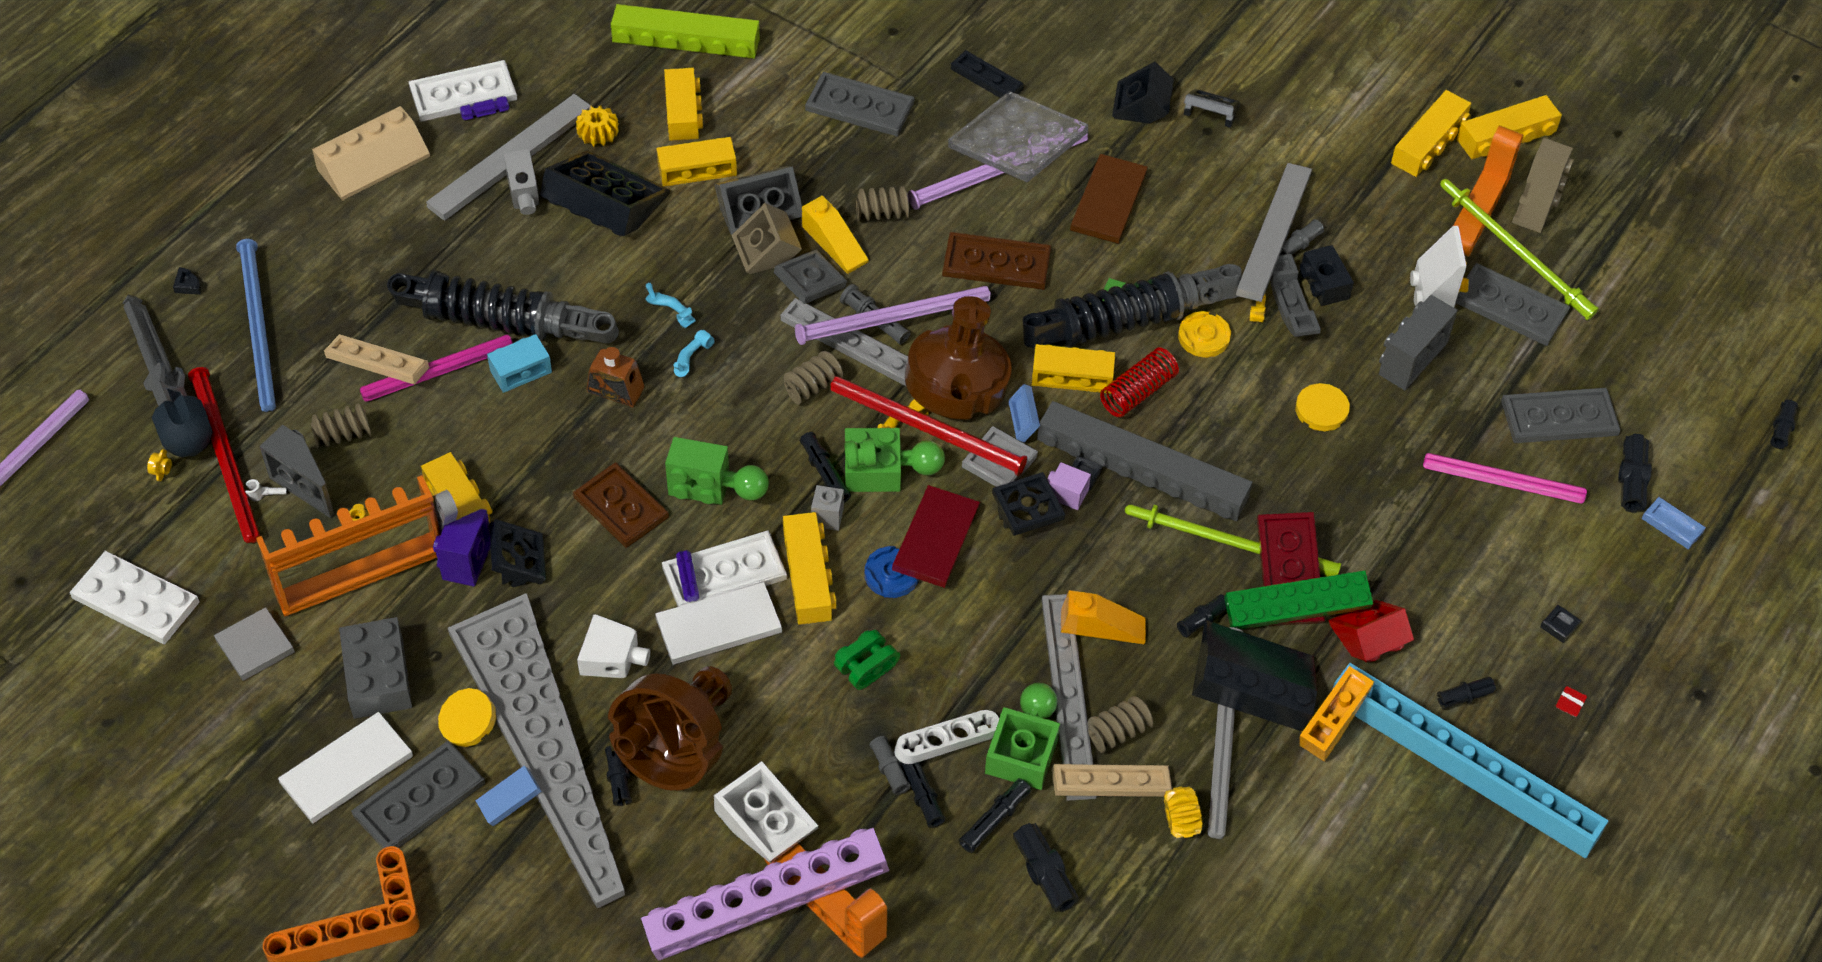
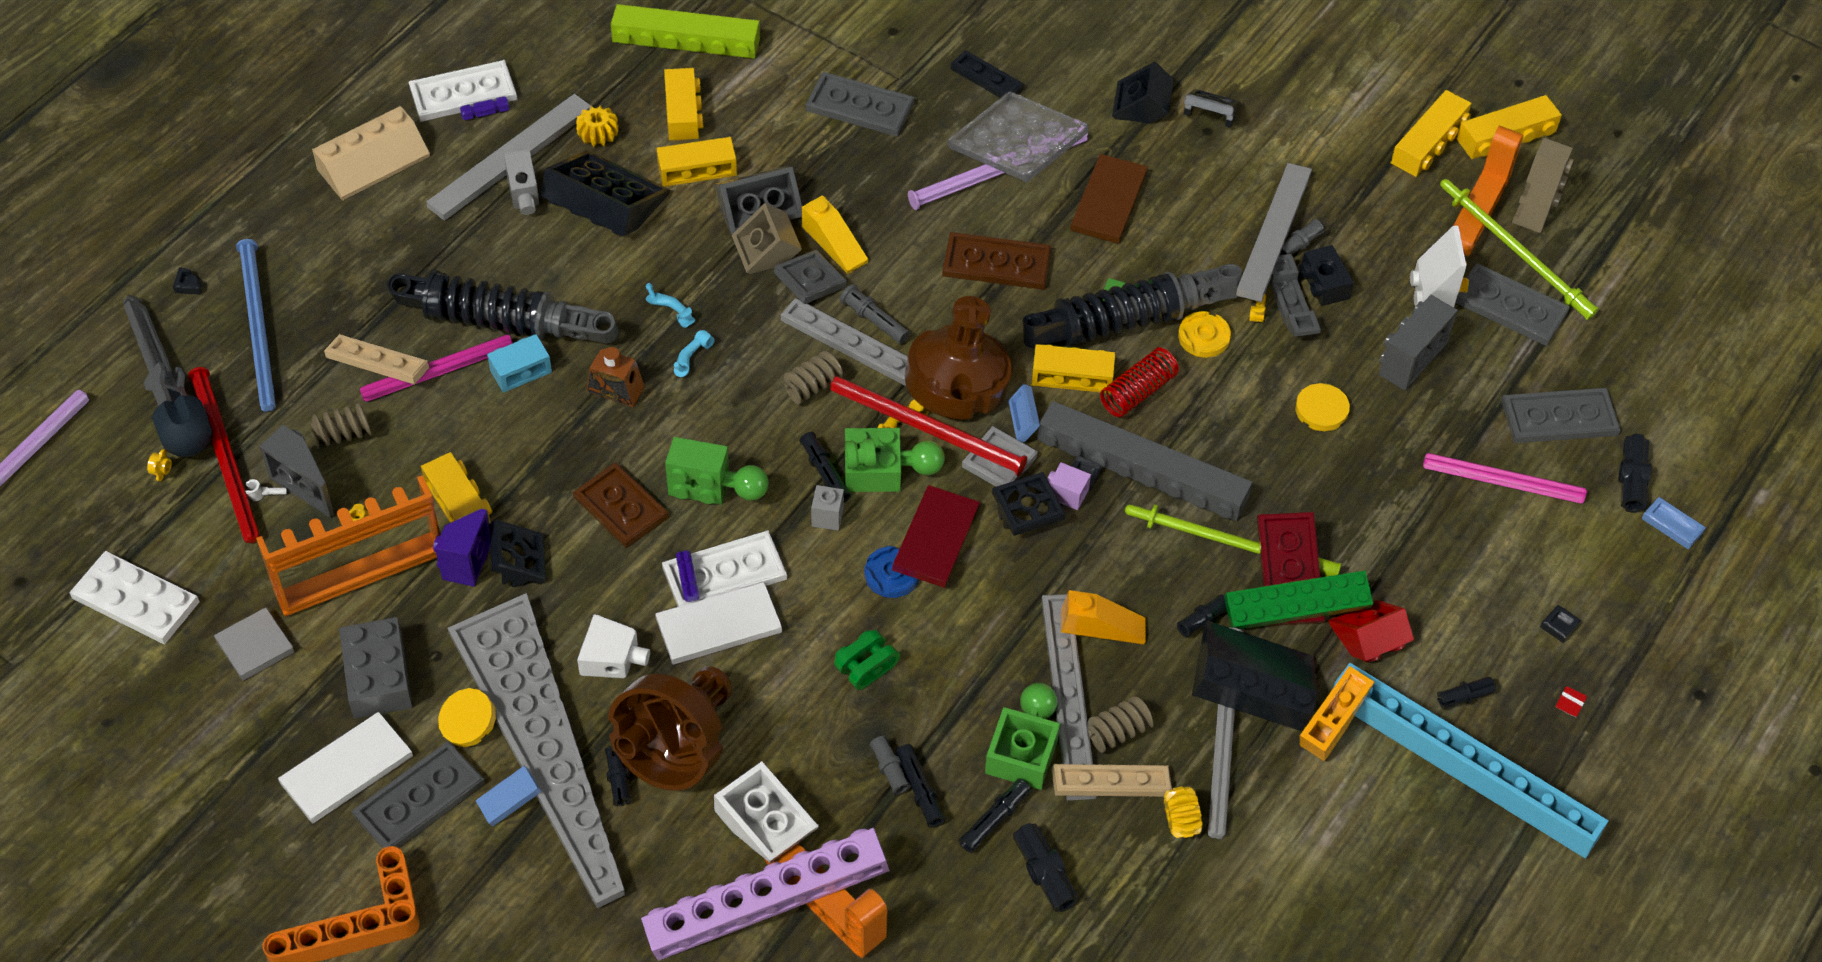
light grey beam [433,490,458,534] -> none
yellow brick [783,512,836,625] -> none
lavender axle [795,286,991,345] -> none
dark tan piece [856,186,909,221] -> none
white beam [894,710,999,764] -> none
black pin [1770,400,1798,449] -> none

